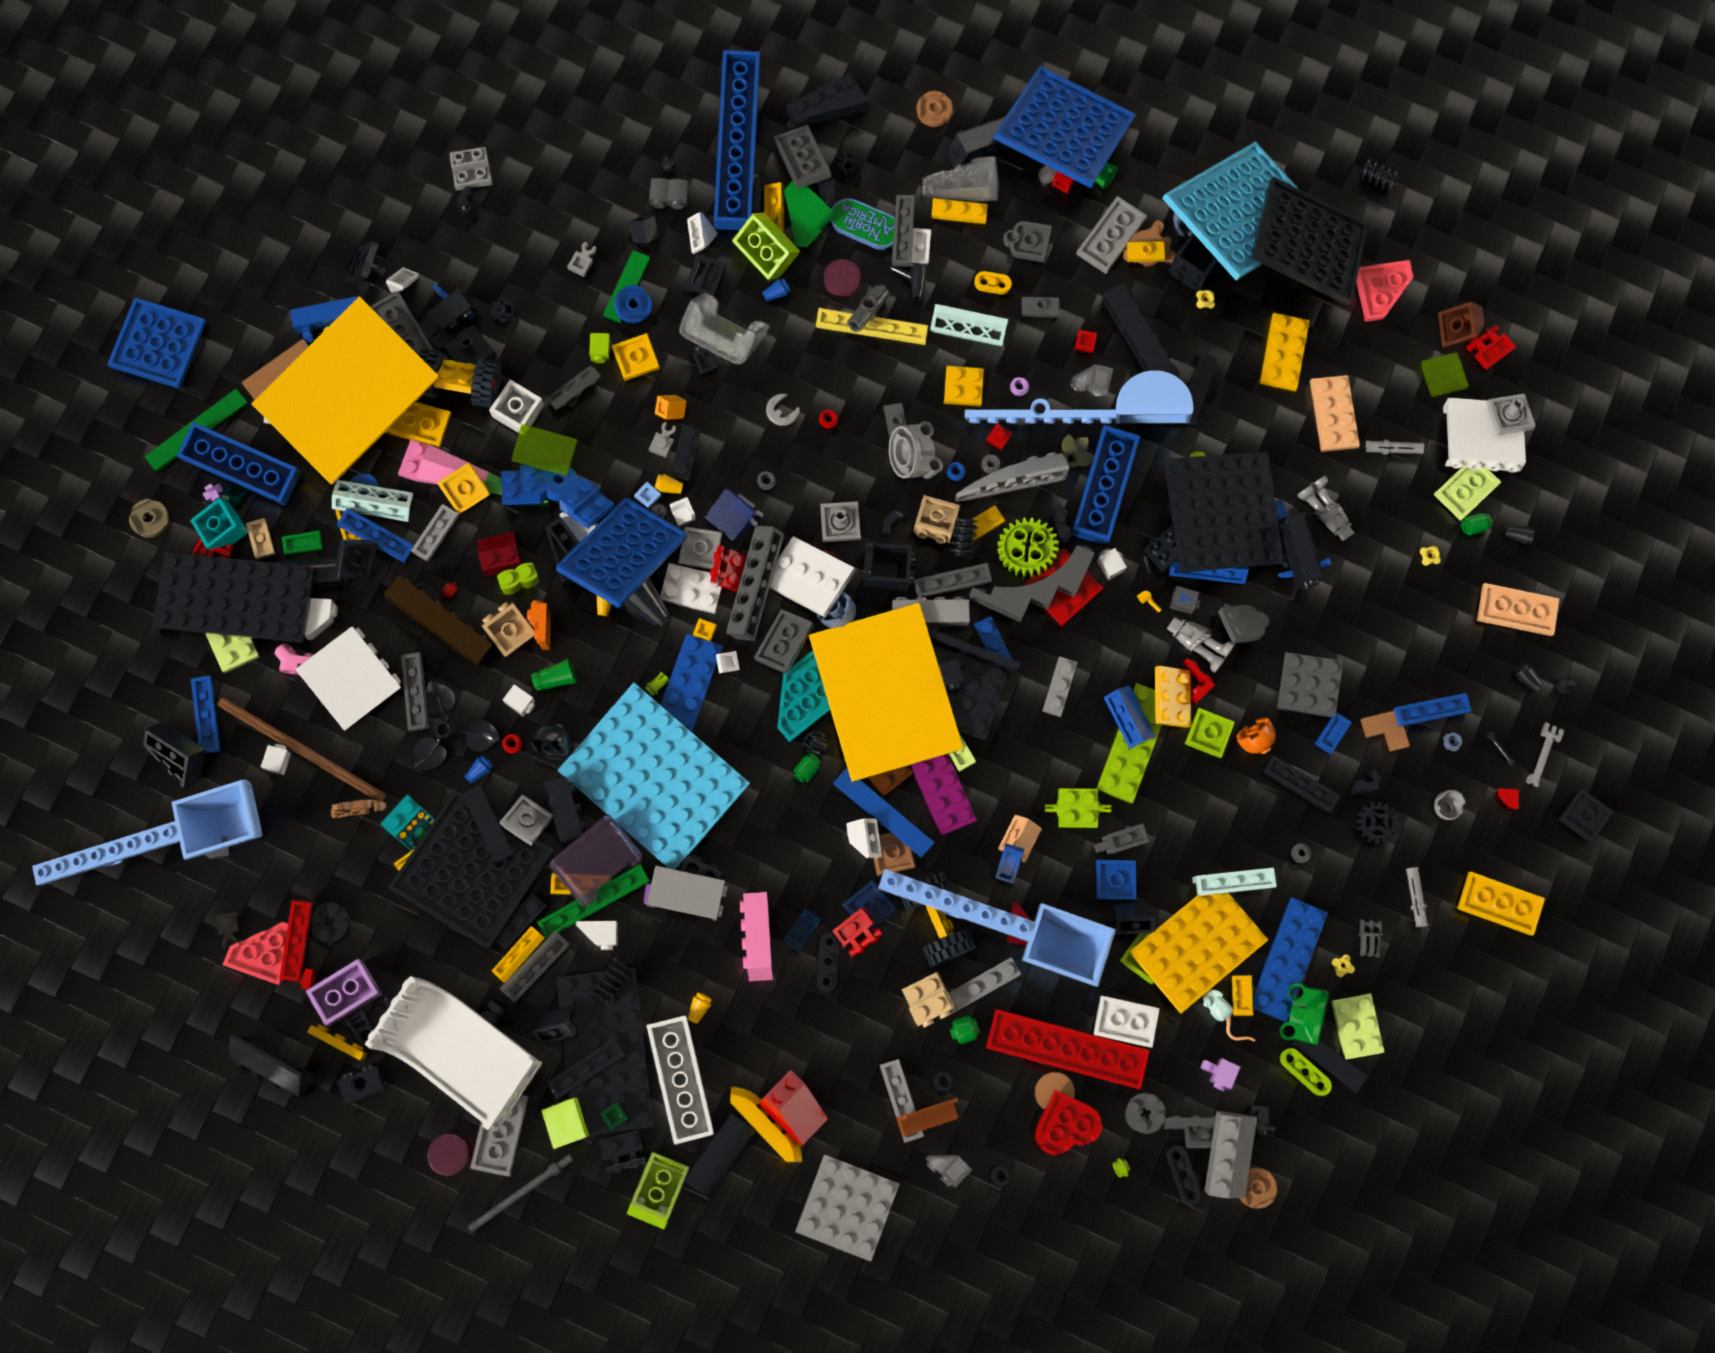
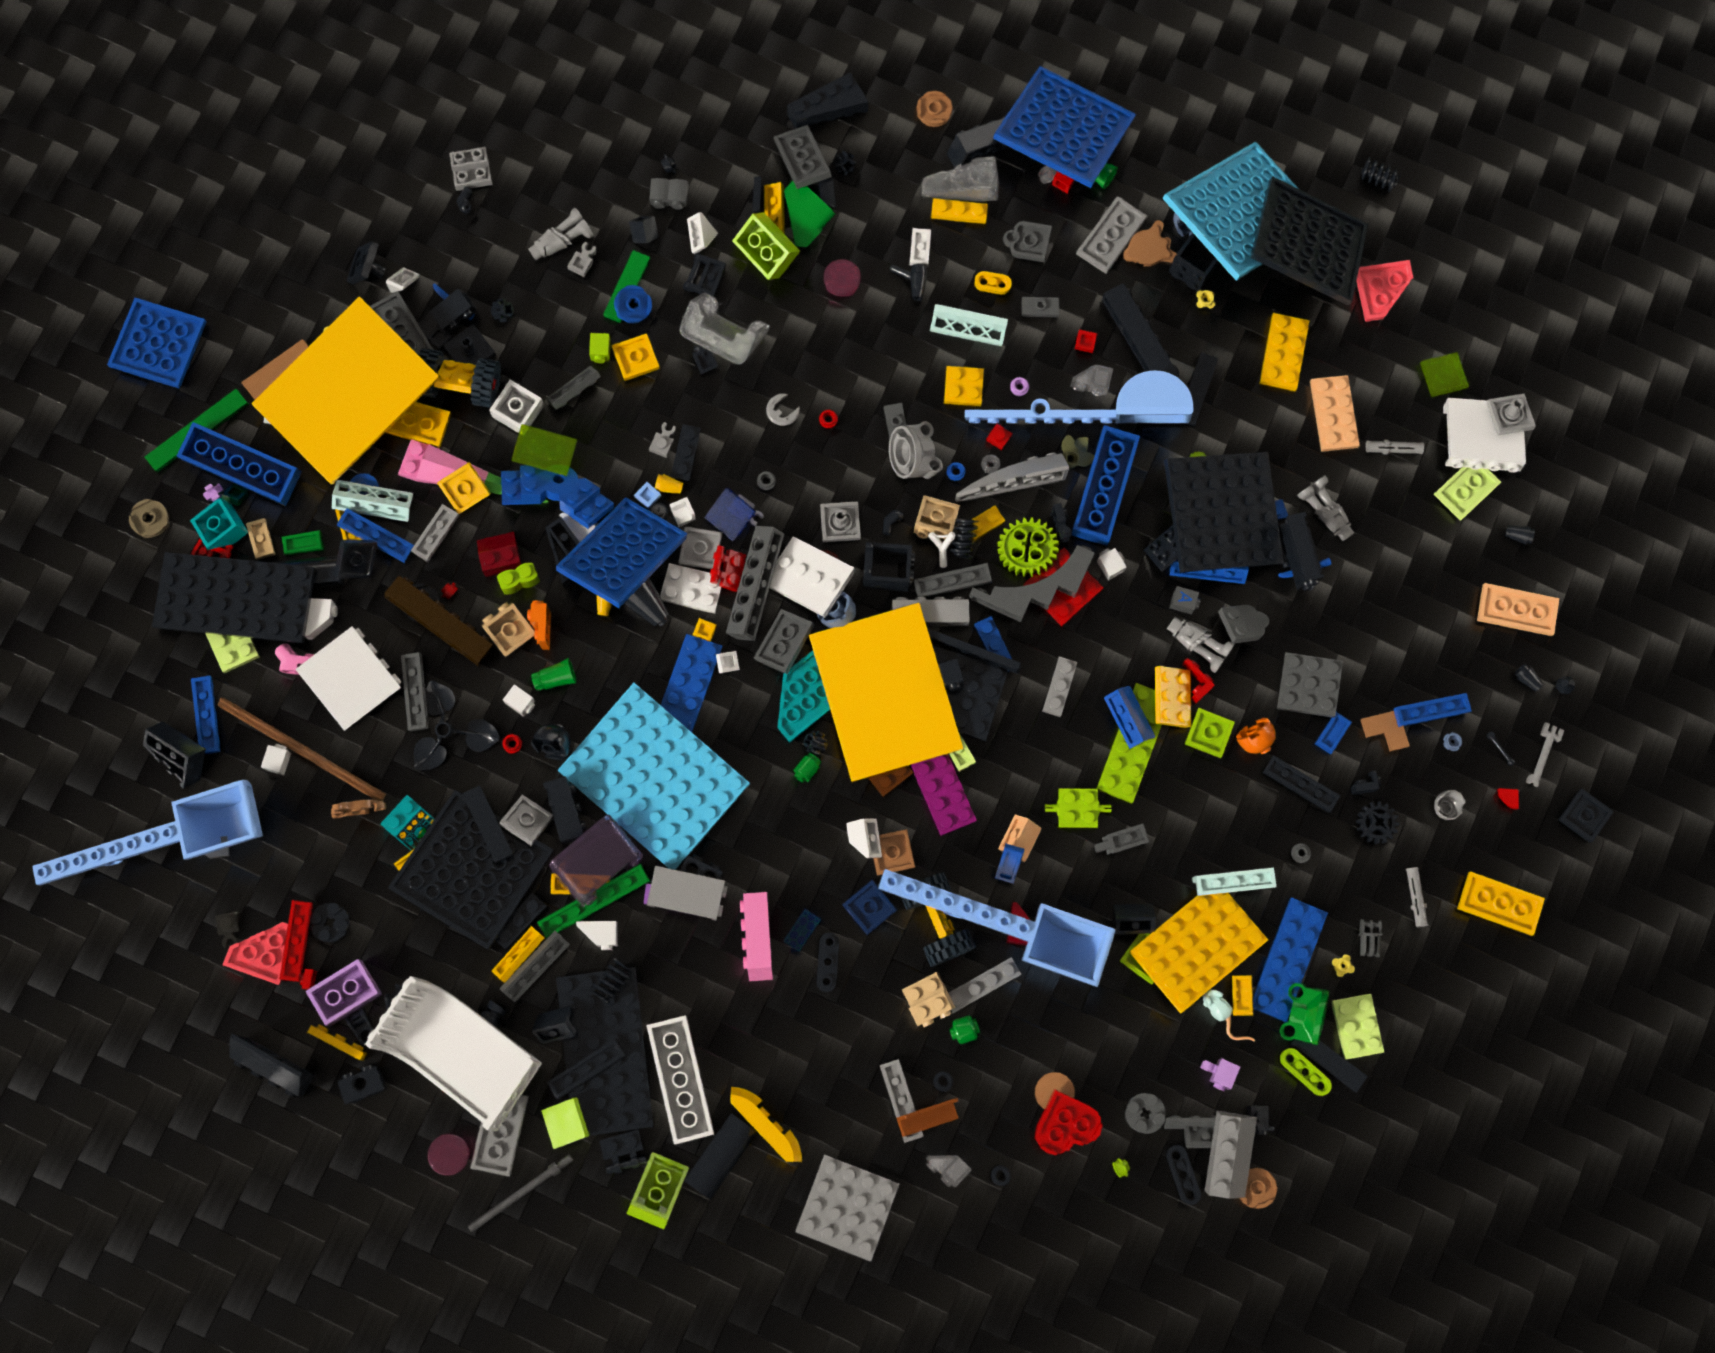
blue brick [290,296,357,343] -> none
blue cone [465,755,493,784] -> none
dark green plate [600,1102,628,1130] -> none
lime pin [645,672,669,696] -> none
light orange panel [655,395,687,420] -> none
yellow cone [687,992,712,1024] -> none
blue brick [714,50,760,230] -> none
red slope [759,1070,828,1147] -> none
blue cone [762,278,790,302] -> none
light yellow tile [816,308,928,345] -> none
tile [831,199,895,250] -> none
blue tile [833,769,934,858] -> none
red plate [833,907,883,957] -> none
dark grey piece [847,285,890,332] -> none
dark grey plate [892,195,916,266] -> none
red plate [986,1009,1150,1090] -> none
white plate [1093,996,1159,1048] -> none
blue plate [1096,860,1136,900] -> none
yellow plate [1126,241,1165,262] -> none
yellow hand [1137,591,1162,612] -> none
light yellow plate [1420,546,1441,566] -> none
copper slope [1438,302,1484,348] -> none
green brick [1461,513,1492,535] -> none
red plate [1466,325,1516,370] -> none
none -> light grey piece [528,208,594,260]
none -> white piece [928,532,956,568]

